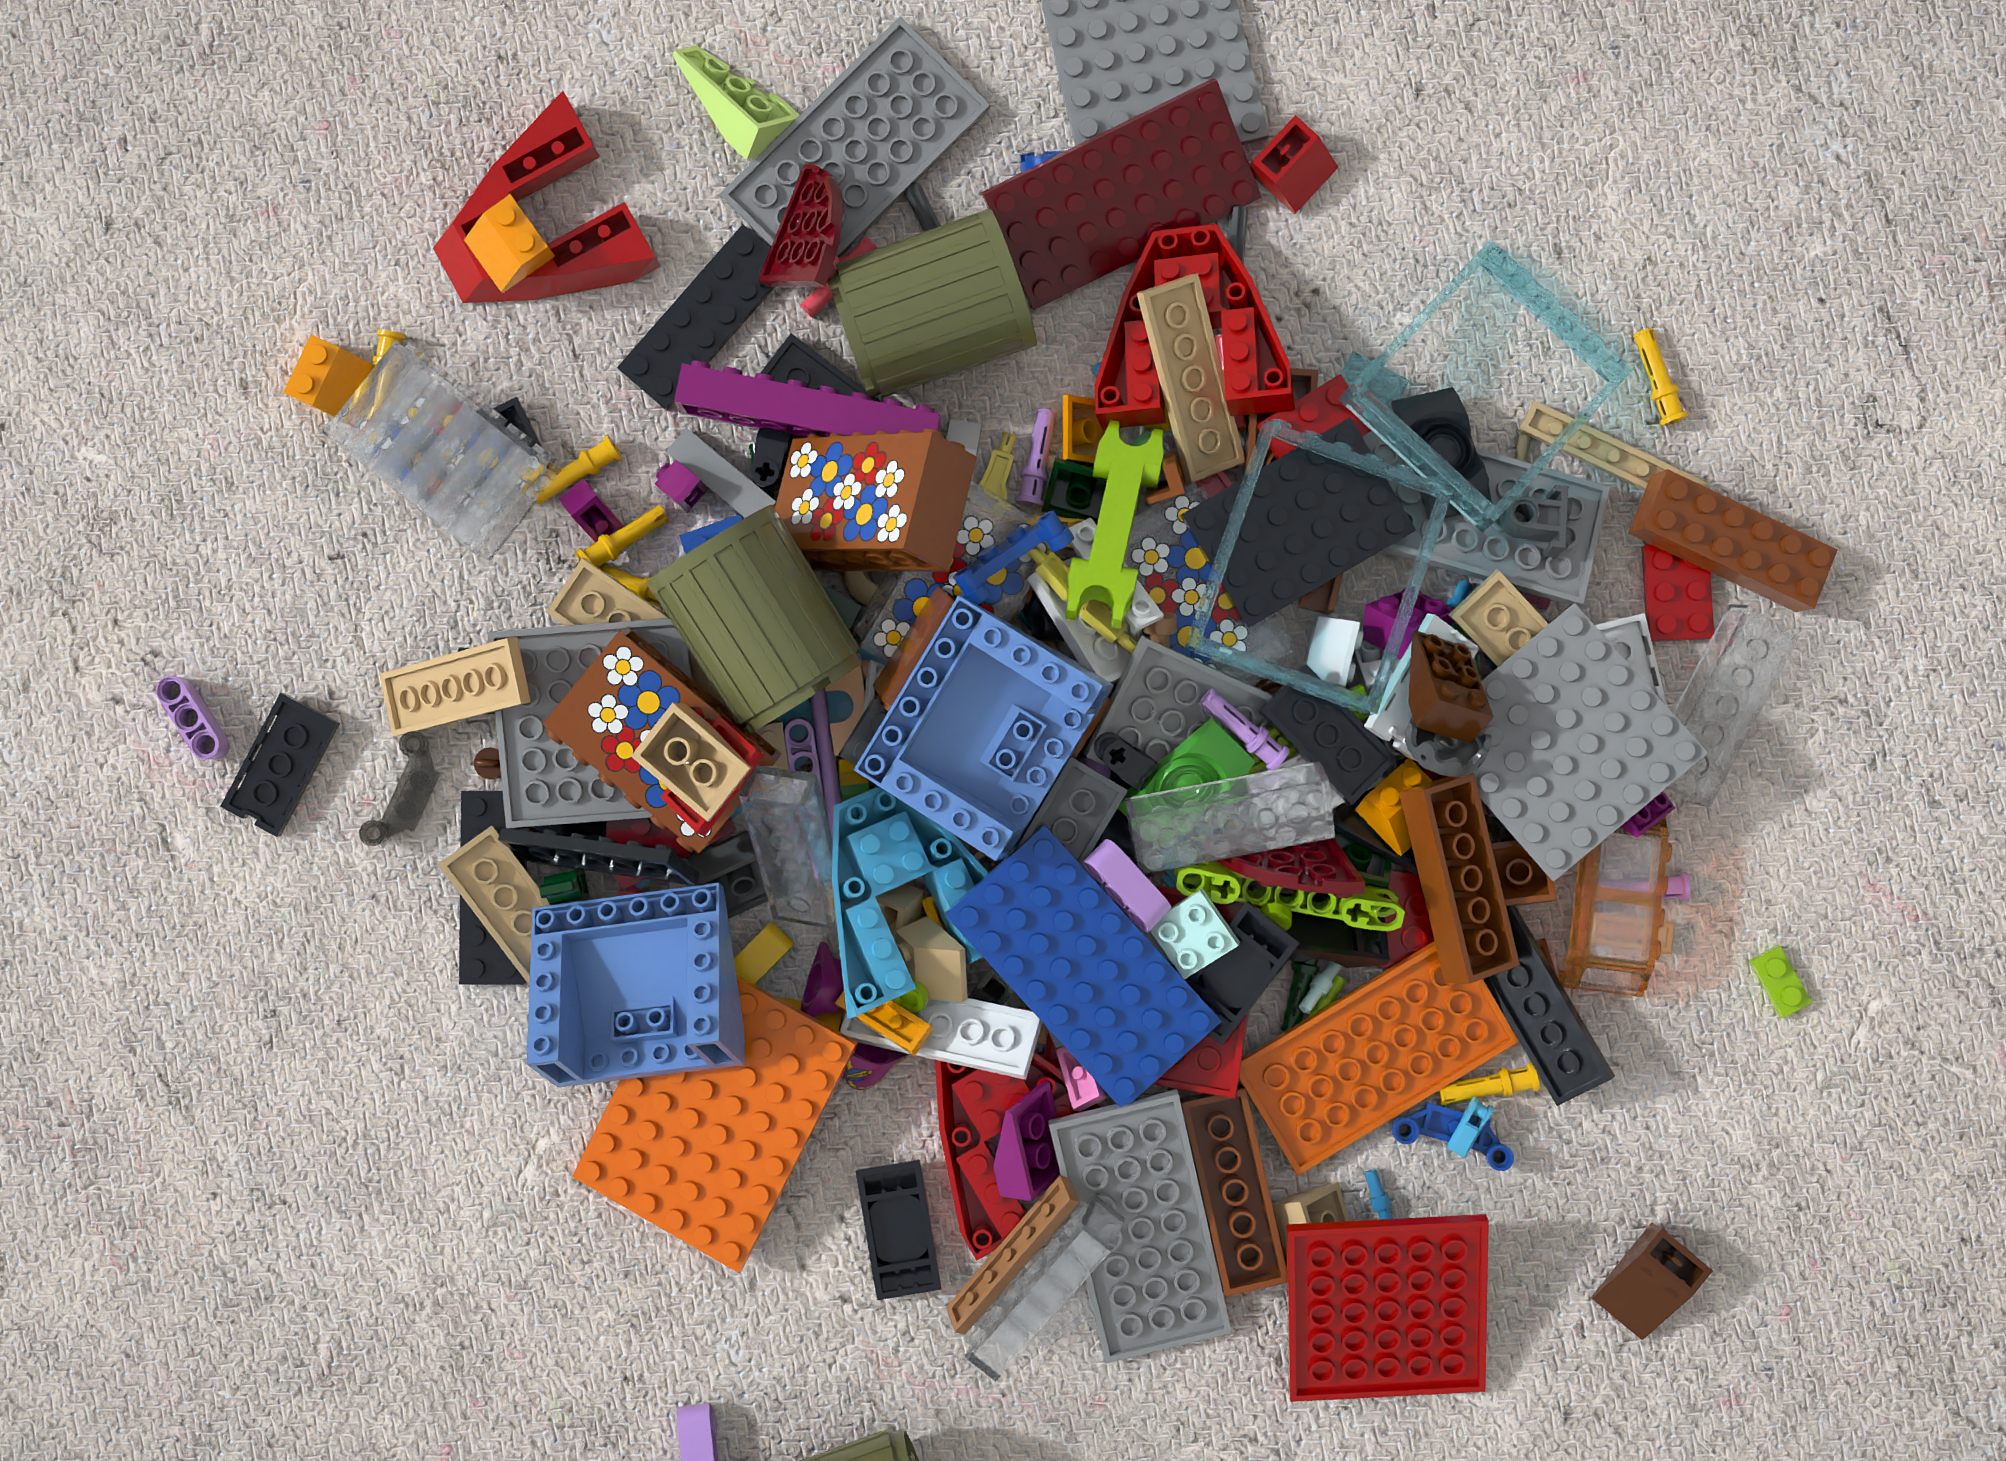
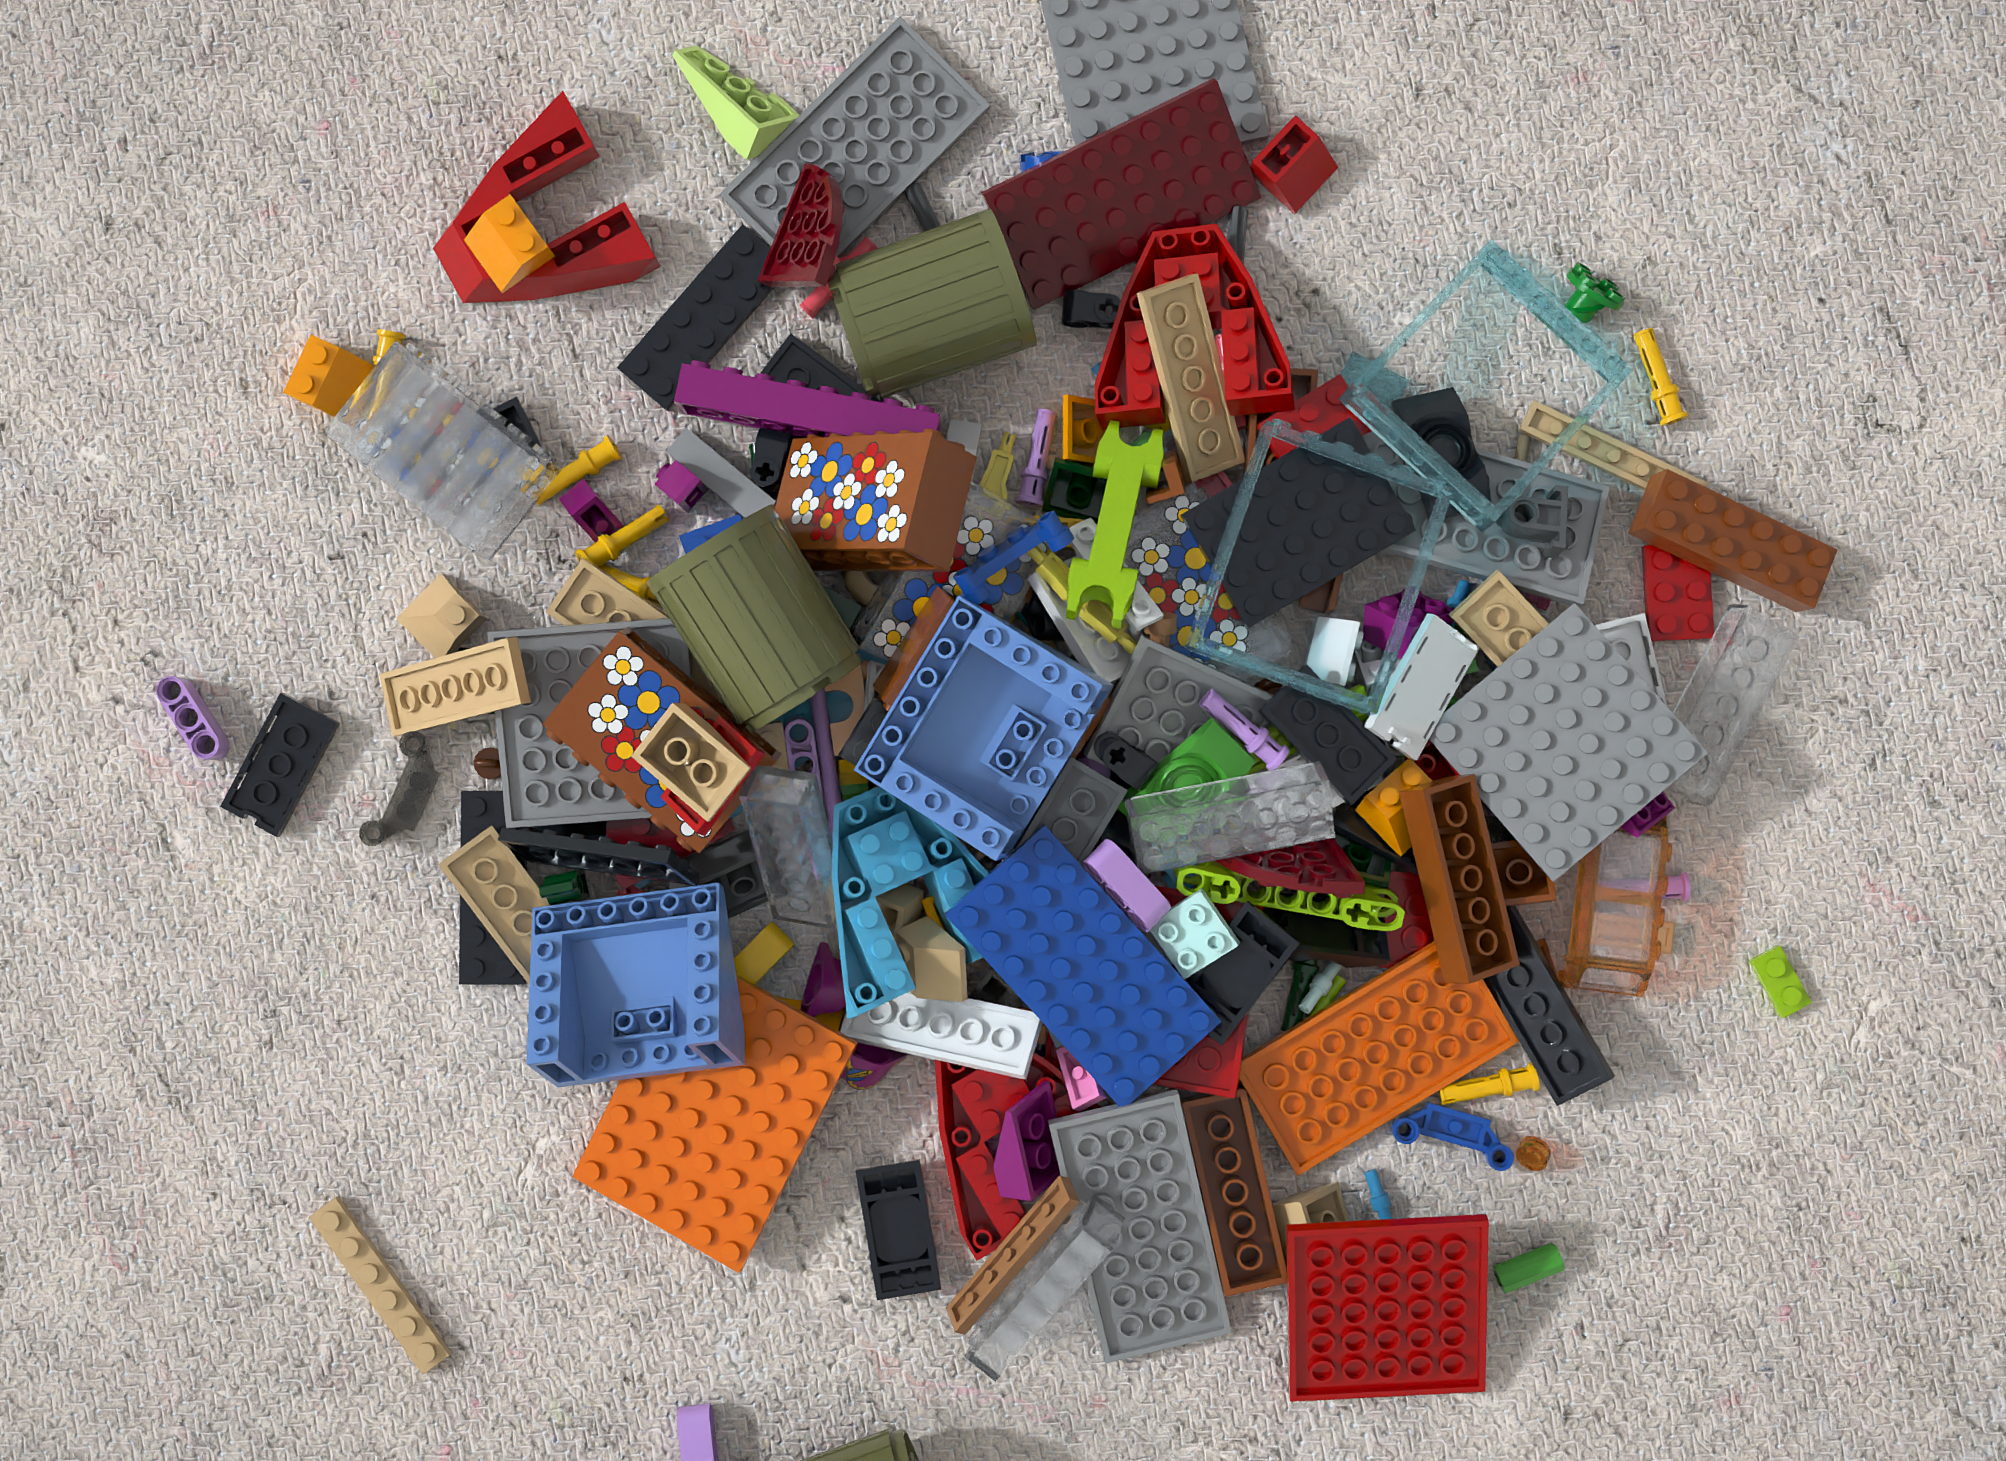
light orange plate [835,991,934,1056] -> none
lime tile [894,980,929,1012] -> none
lime tile [1260,903,1292,931] -> none
dark grey plate [1405,716,1492,777] -> none
reddish brown slope [1408,630,1494,744] -> none
medium azure bar [1446,1096,1494,1159] -> none
reddish brown slope [1591,1222,1713,1340] -> none
none -> tan plate [309,1196,452,1375]
none -> tan slope [396,573,487,658]
none -> black piece [1061,290,1121,329]
none -> bright green axle [1492,1242,1565,1294]
none -> clear orange tile [1516,1136,1551,1171]
none -> green plate [1564,262,1625,323]

